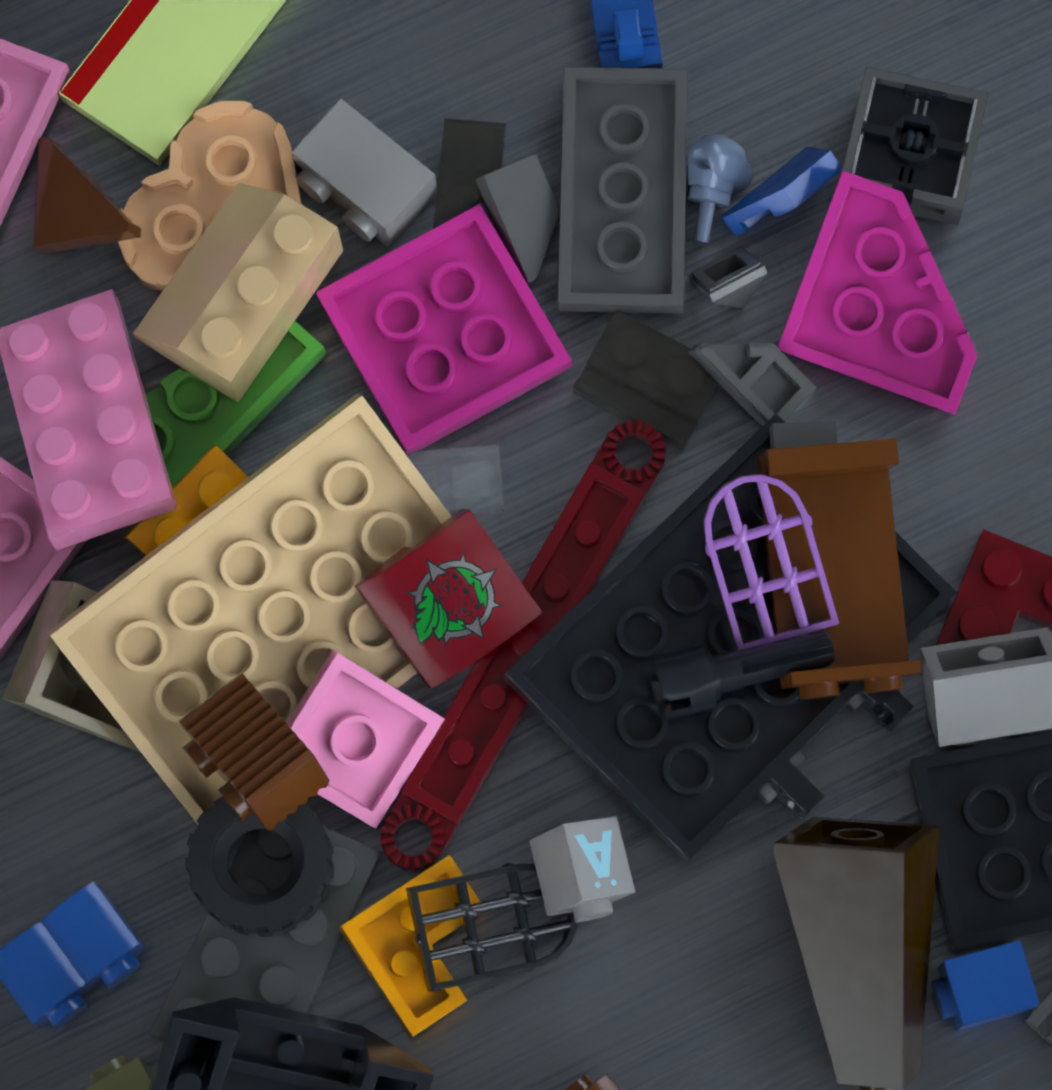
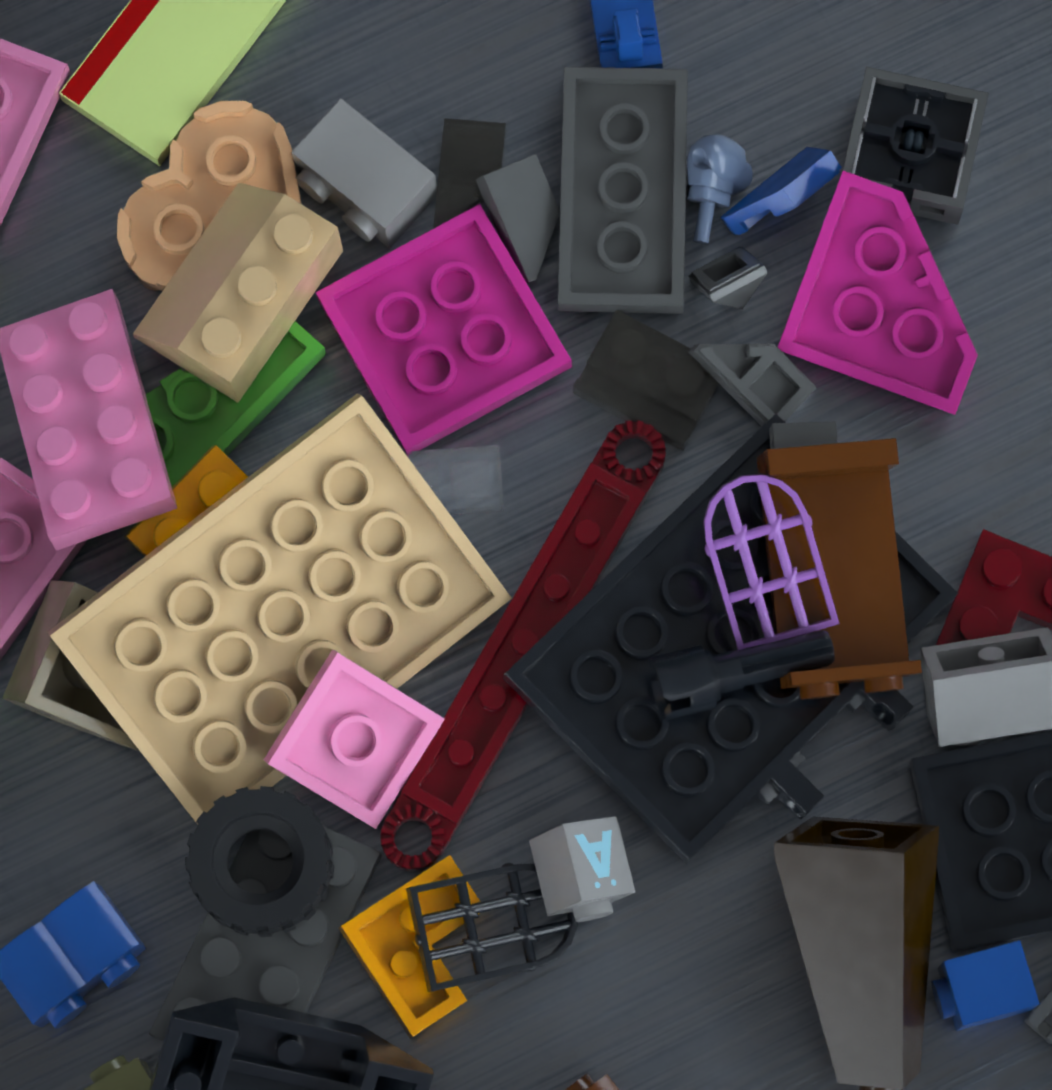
reddish brown tile [34,137,141,253] -> none
reddish brown brick [179,672,330,830] -> none
dark red slope [355,509,543,689] -> none

